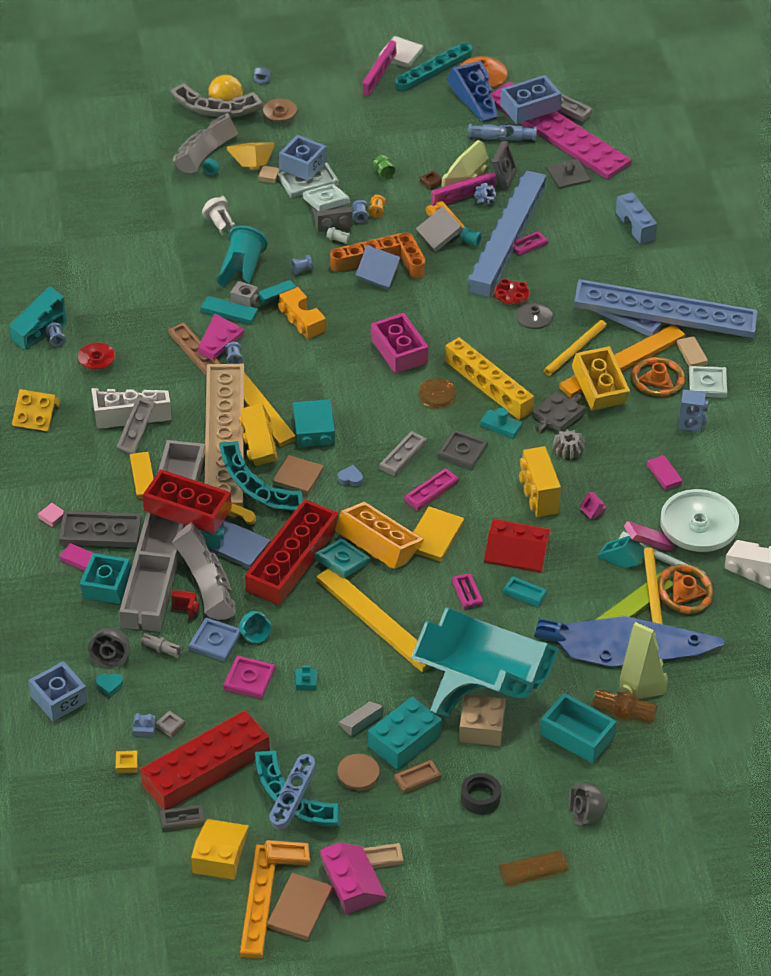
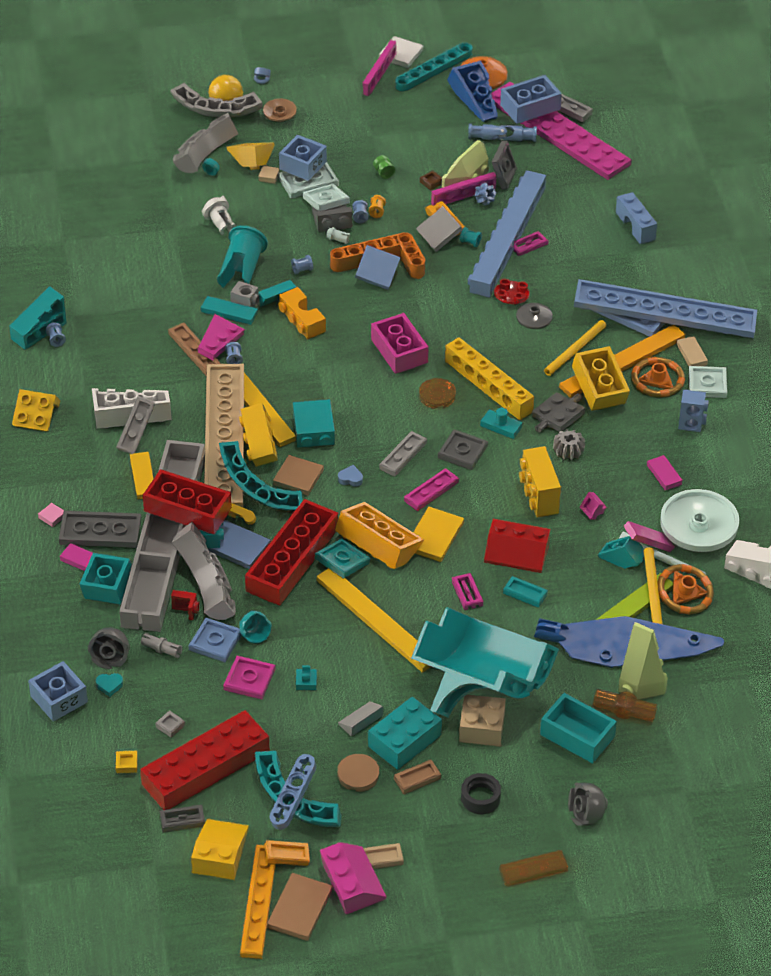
red dish [78,342,115,370] -> none
medium blue tile [133,713,156,737] -> none
dark grey piece [546,159,591,189] -> none

